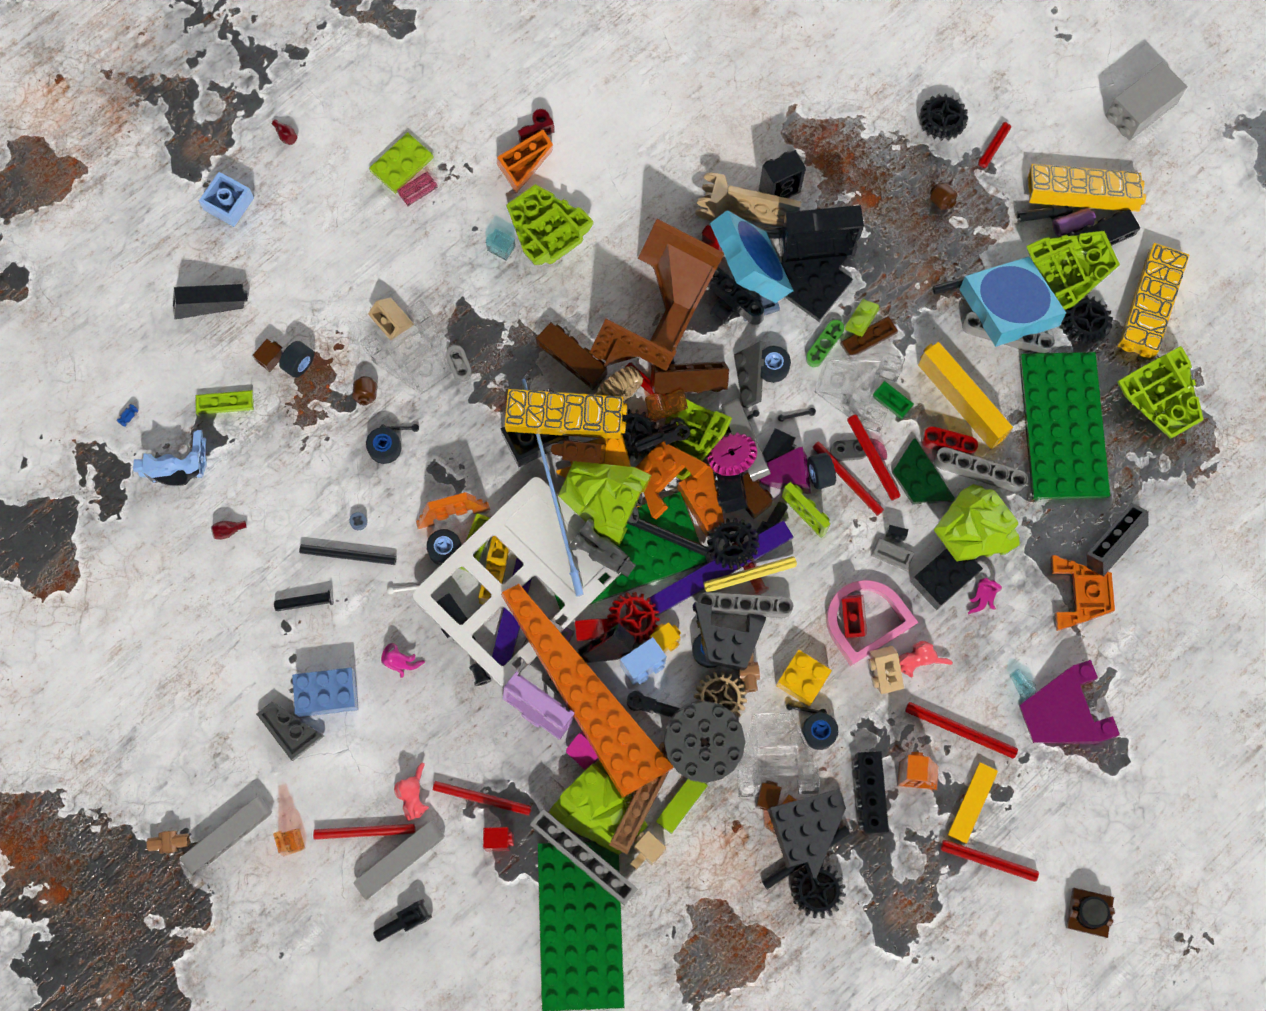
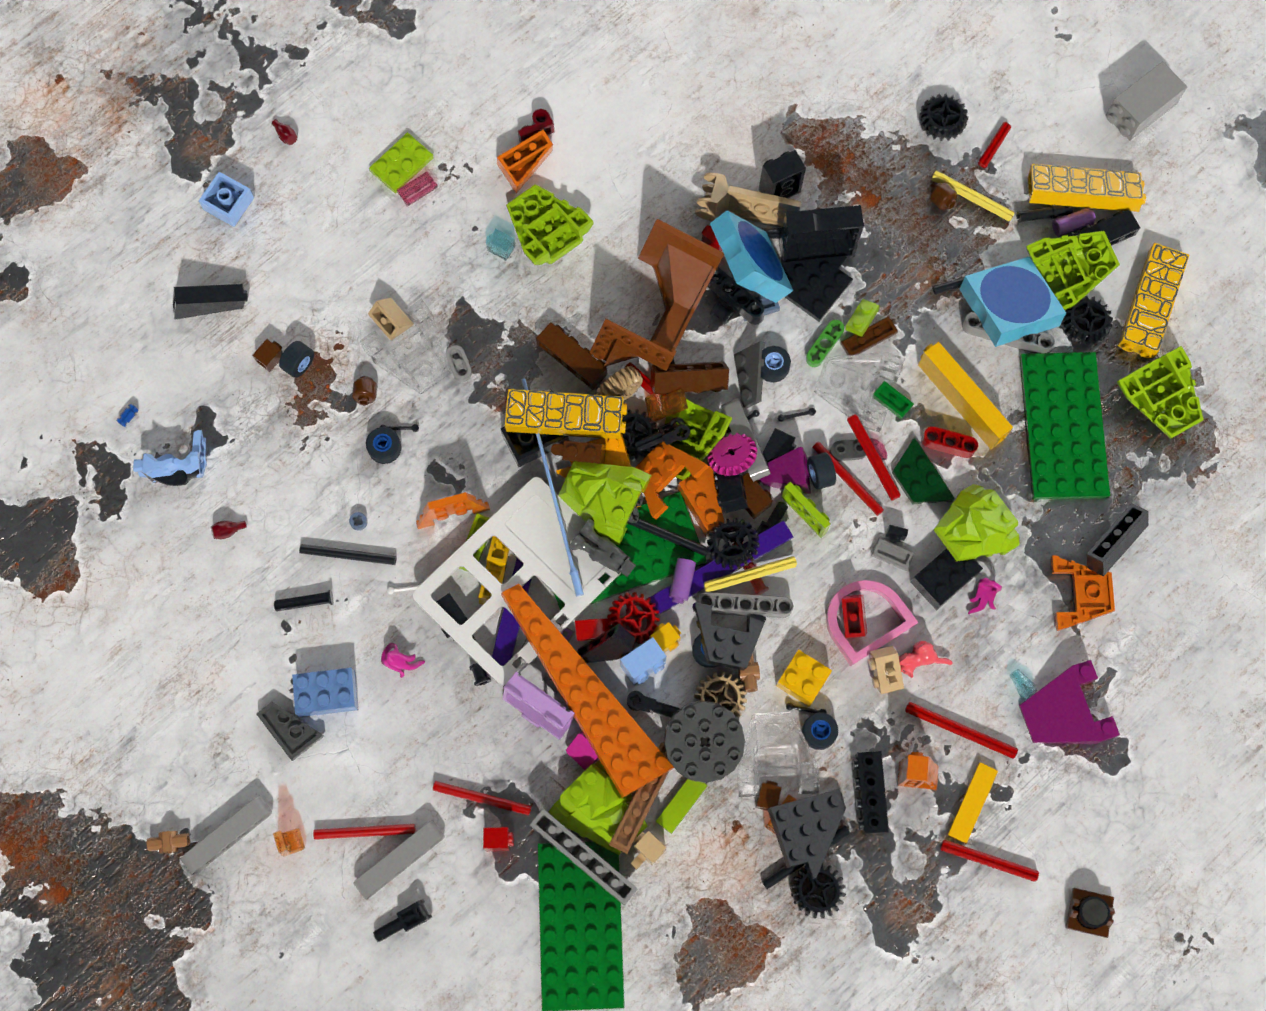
lime tile [195,390,254,415] -> none
coral animal [394,762,429,821] -> none
black wheel [426,529,462,566] -> none
light grey beam [934,447,1028,492] -> none
none -> medium lavender brick [669,558,696,604]
none -> light yellow axle [931,171,1015,221]

